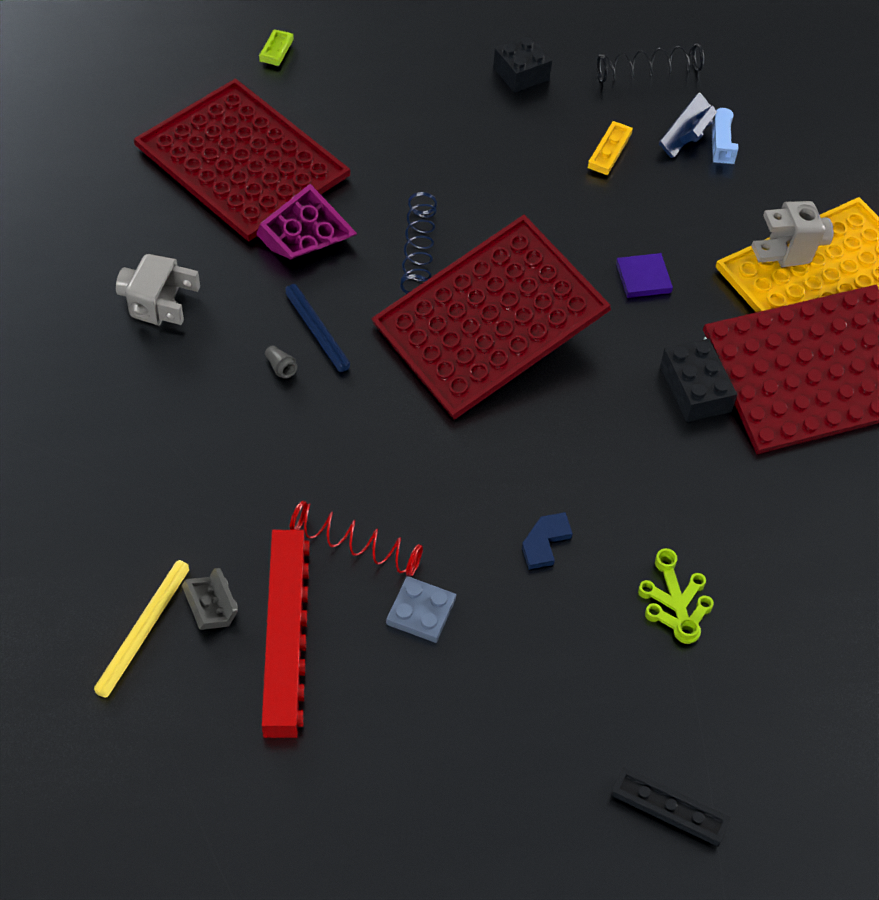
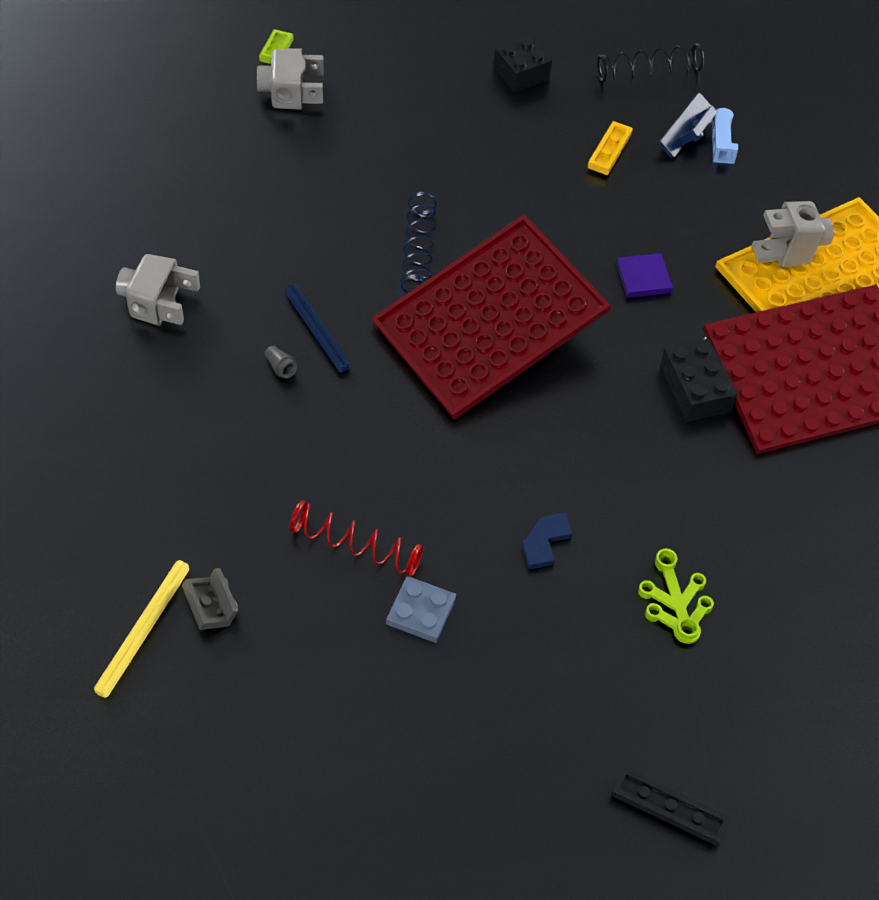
dark red plate [134,78,350,242] -> none
magenta wedge [256,184,357,259] -> none
red brick [262,530,310,738] -> none
none -> light grey piece [257,48,324,110]

